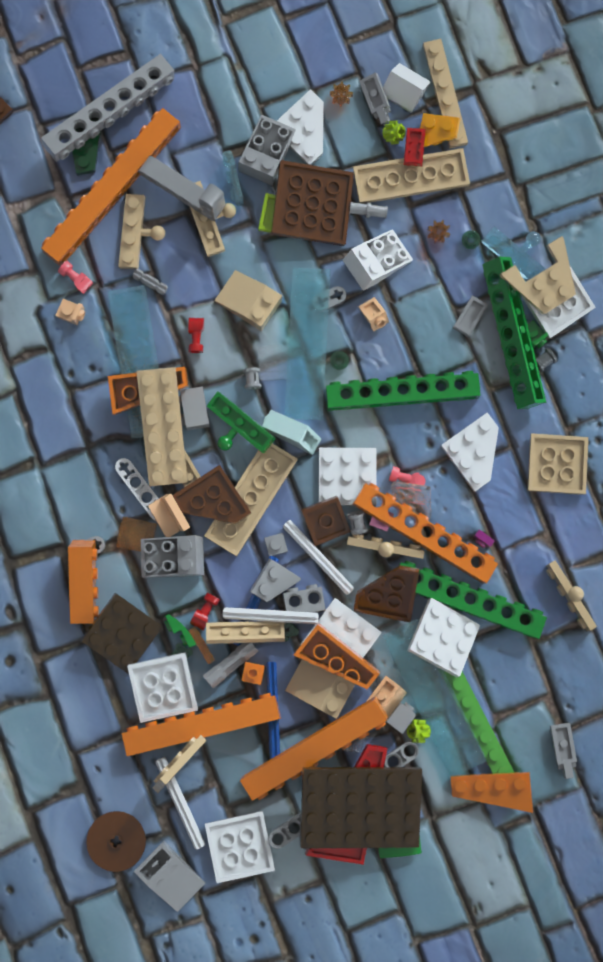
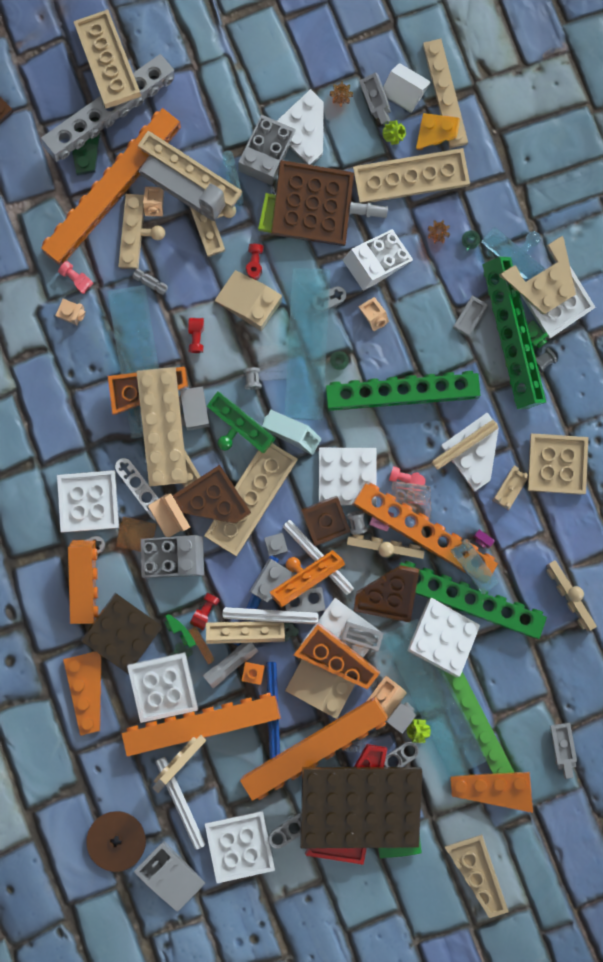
red plate [404,128,426,167] -> none
none -> white plate [57,470,119,533]
none -> orange wing [63,651,102,736]
none -> tan plate [73,10,141,109]
none -> tan plate [138,131,242,208]
none -> light nougat bracket [143,187,164,216]
none -> red leg [246,243,264,280]
none -> orange plate [270,550,345,607]
none -> light grey tile [341,622,384,652]
none -> tan axle [432,420,498,469]
none -> tan wing [445,834,509,918]
none -> clear light blue plate [450,539,499,594]
none -> tan hinge [492,466,528,510]

